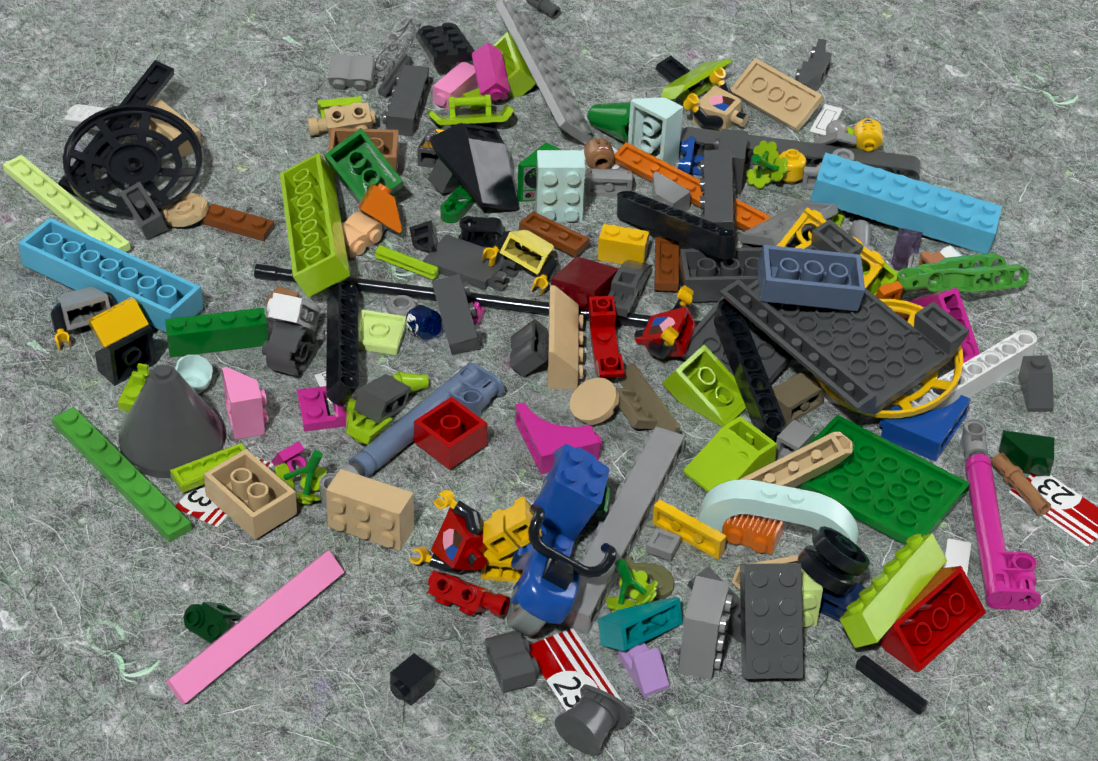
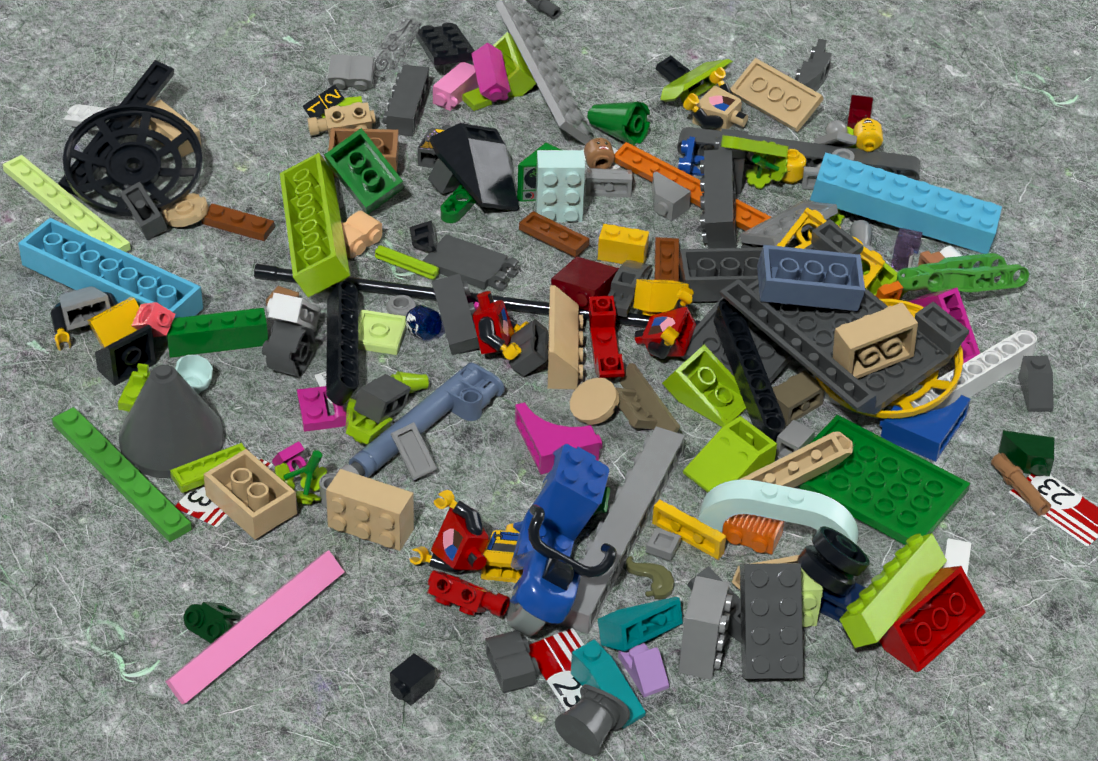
bright pink slope [222,367,268,440] -> none
orange slope [357,183,402,234] -> none
dark grey axle [378,54,412,97] -> none
red brick [414,397,487,470] -> none
lime piece [427,94,514,125] -> none
black piece [458,216,503,248] -> none
light yellow torso [482,230,558,295] -> none
yellow hips [483,496,542,560] -> none
lime plant [605,559,658,612] -> none
black beam [617,191,737,259] -> none
light aqua slope [628,98,683,165] -> none
white sticker [810,104,843,135] -> none
black axle [855,655,928,715] -> none
dark pink piece [960,418,1041,610] -> none
none -> coral brick [131,302,176,337]
none -> black sticker [303,85,344,118]
none -> light grey tile [390,422,437,481]
none -> torso [473,291,529,360]
none -> teal slope [571,639,646,729]
none -> yellow brick [633,279,689,316]
none -> lime beam [721,135,789,158]
none -> tan brick [833,303,918,379]
none -> dark red slope [847,95,873,129]

